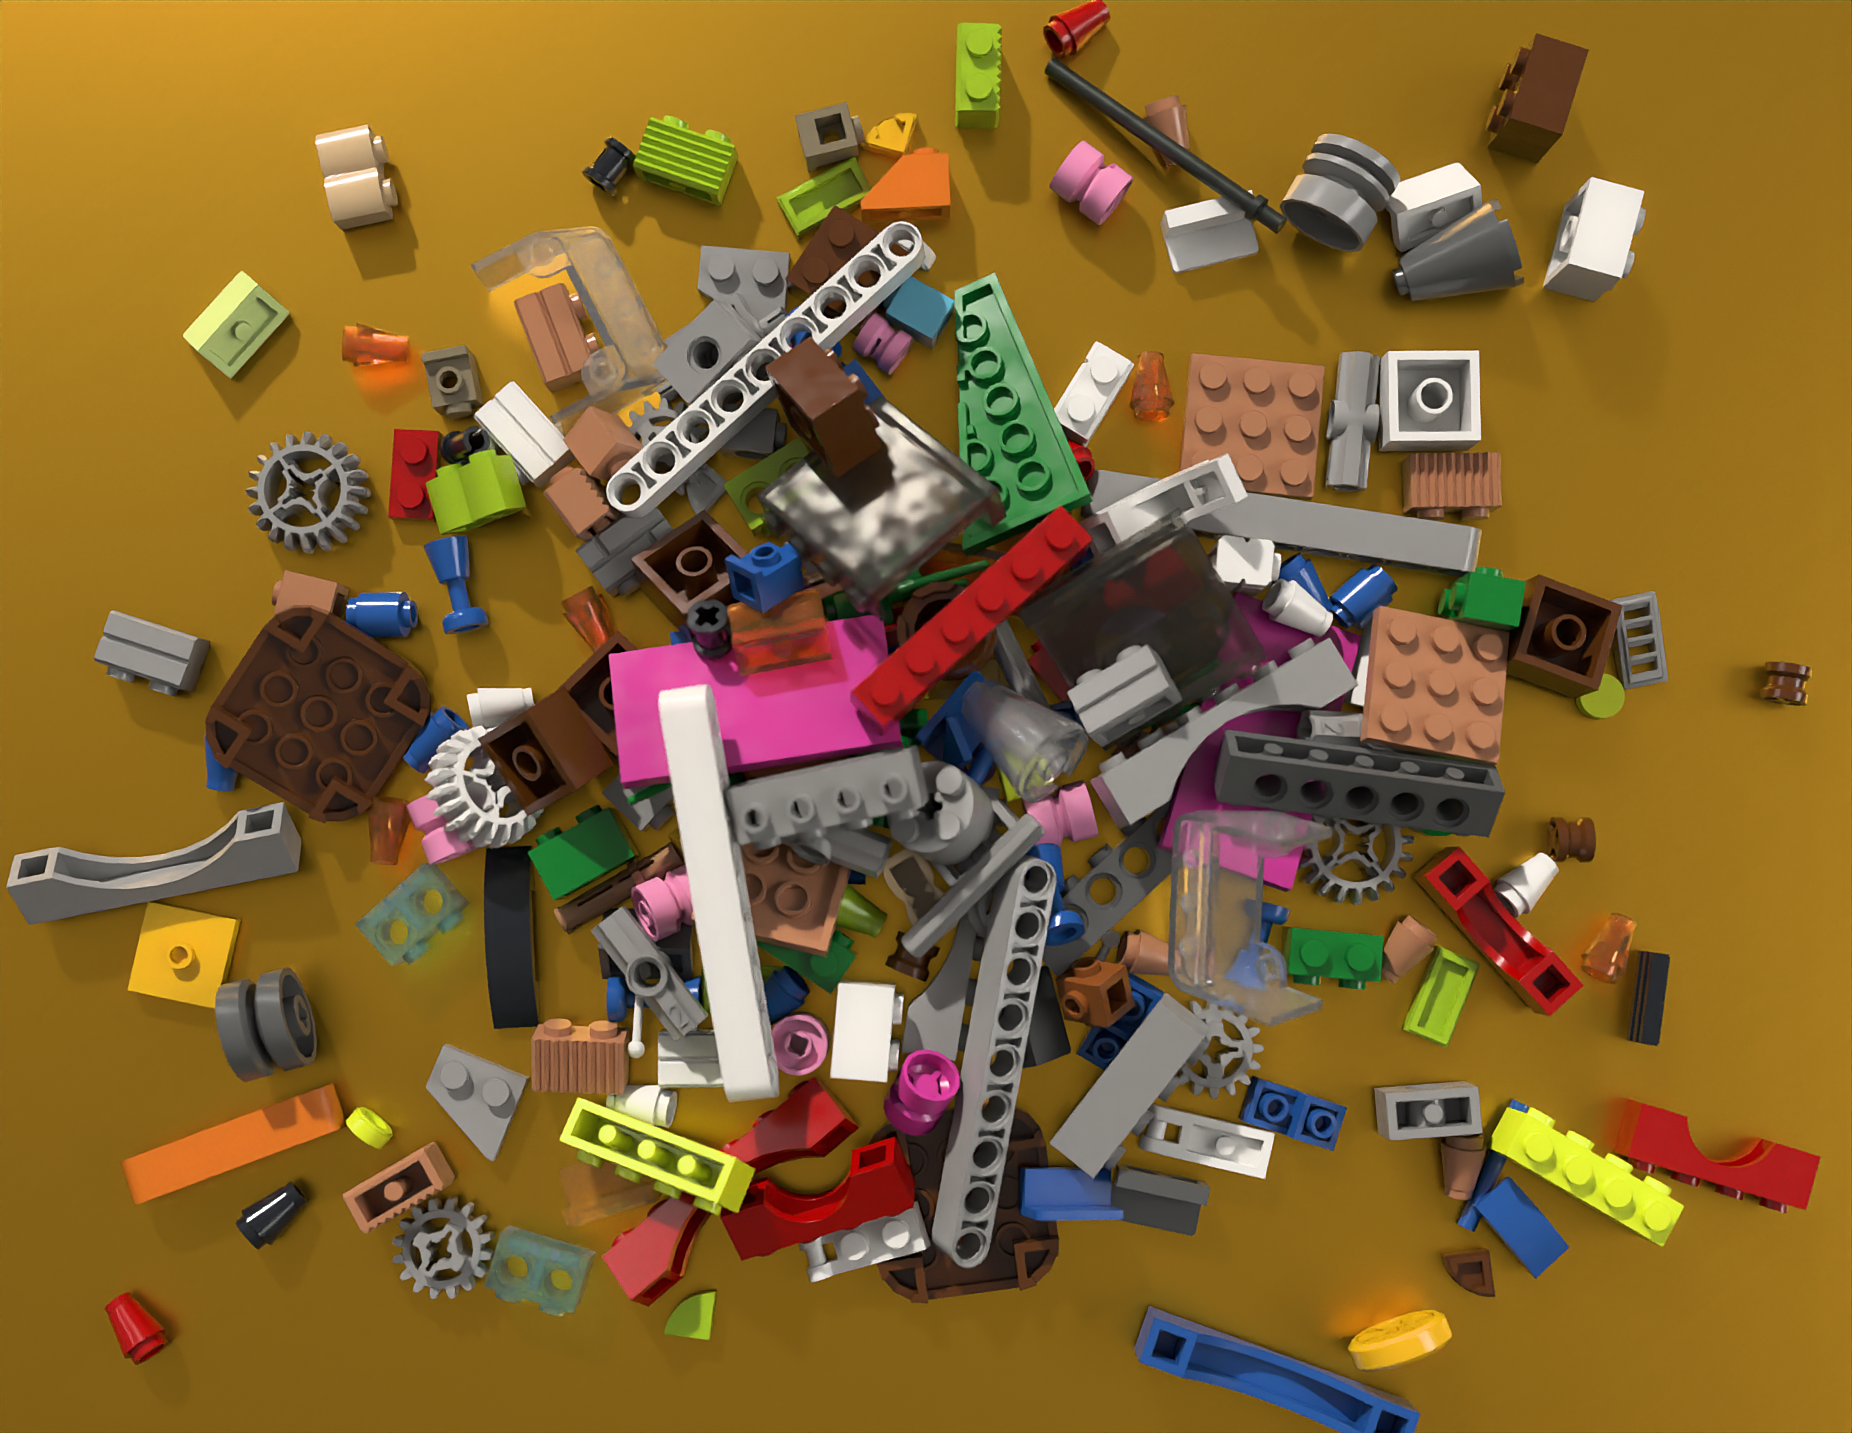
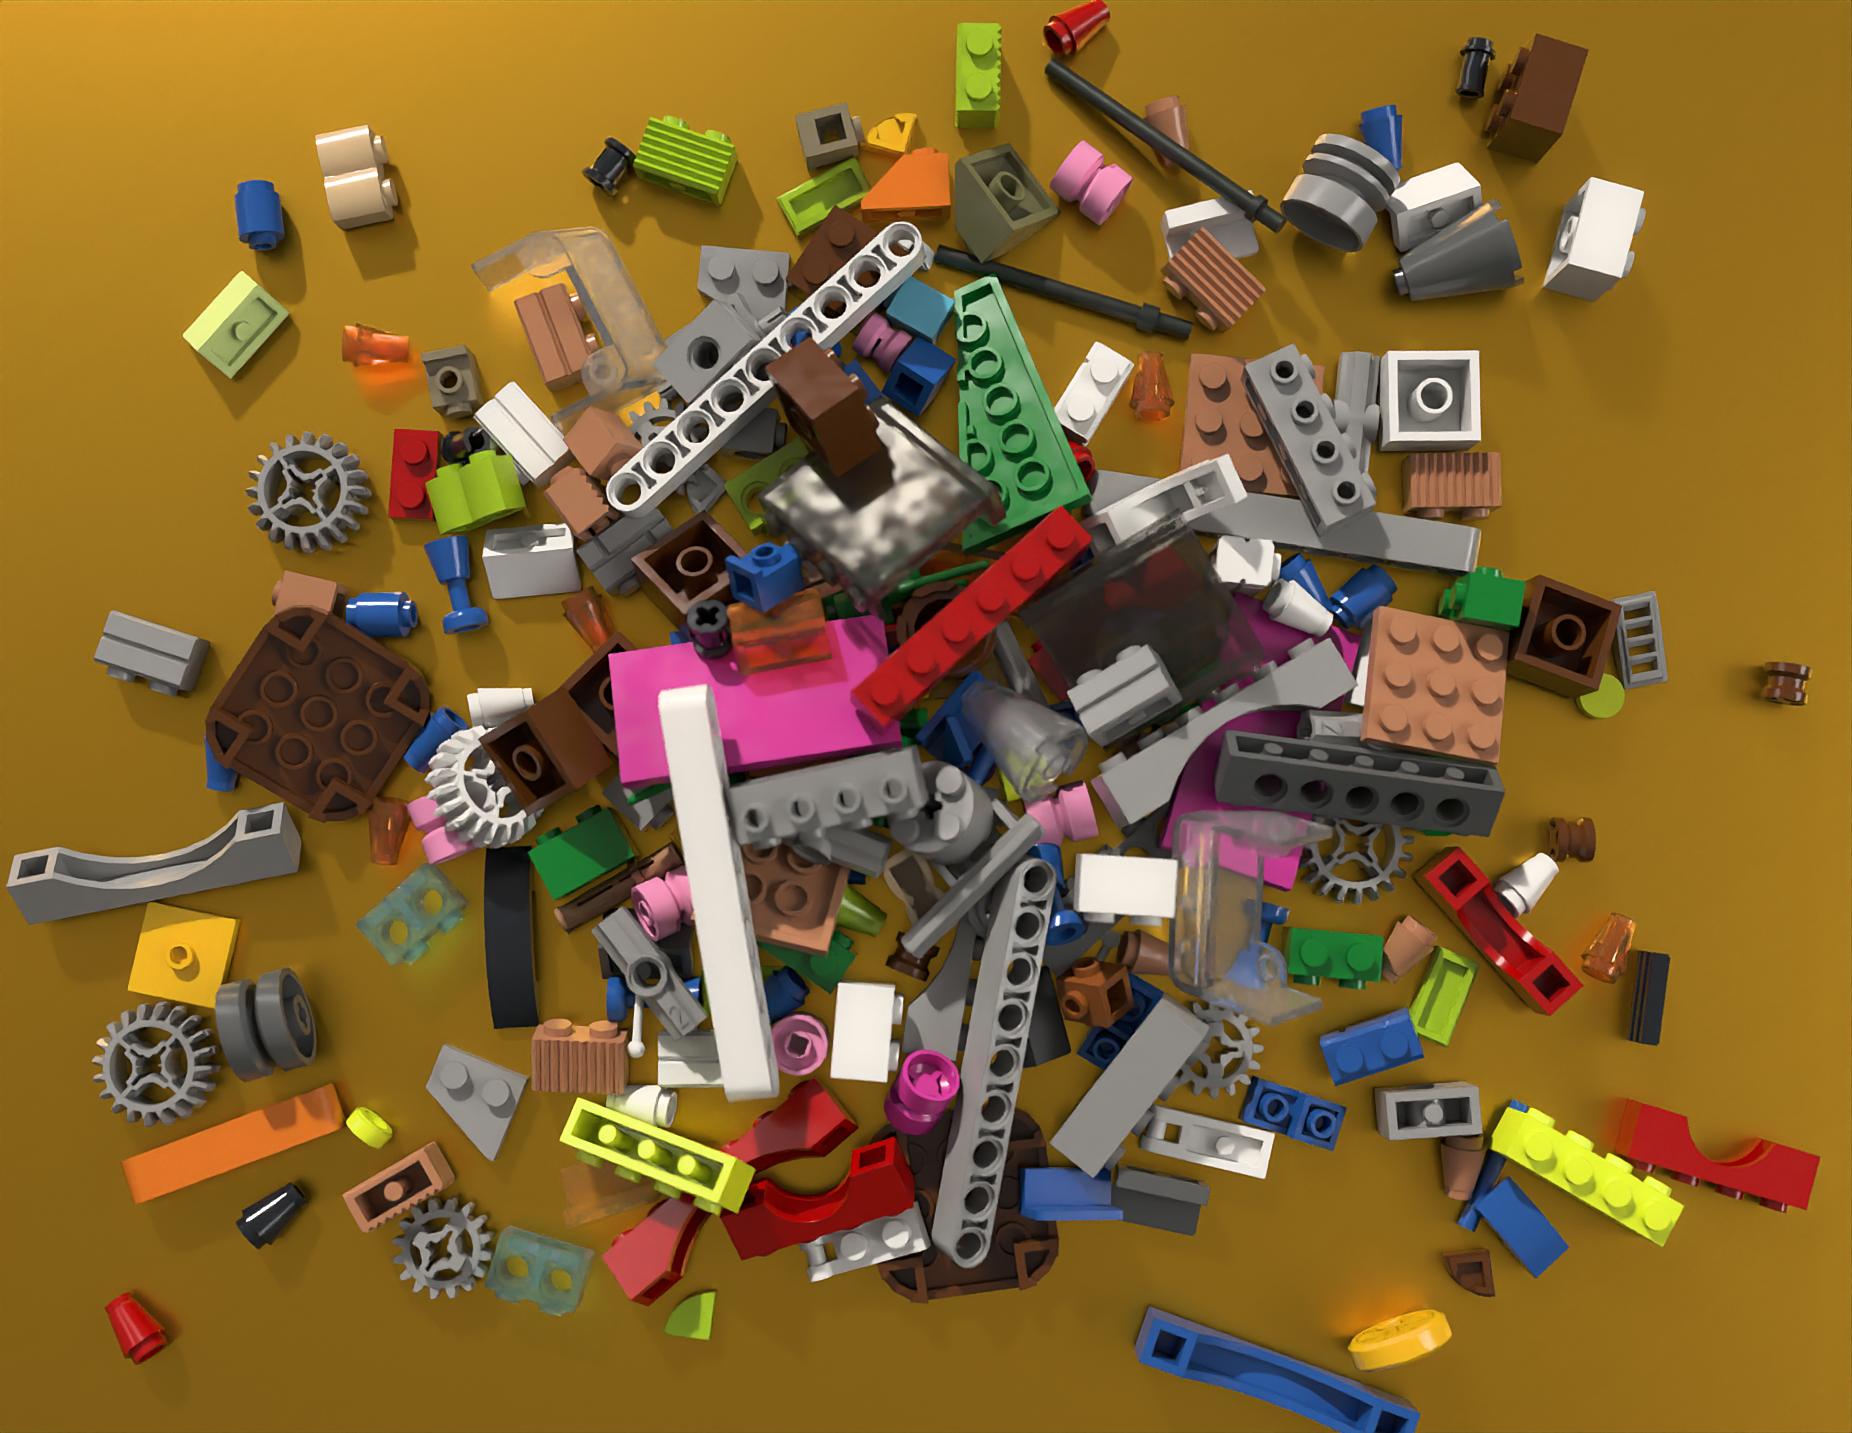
none -> light grey gear [91,1002,221,1127]
none -> blue brick [234,180,285,251]
none -> white panel [482,523,582,599]
none -> blue brick [881,336,957,417]
none -> pearl dark grey bar [934,244,1193,340]
none -> olive slope [955,143,1061,263]
none -> white brick [1073,854,1177,926]
none -> nougat brick [1160,226,1266,332]
none -> light grey brick [1240,343,1377,537]
none -> blue brick [1319,1007,1424,1086]
none -> blue cone [1358,105,1403,171]
none -> black pin [1455,37,1496,99]

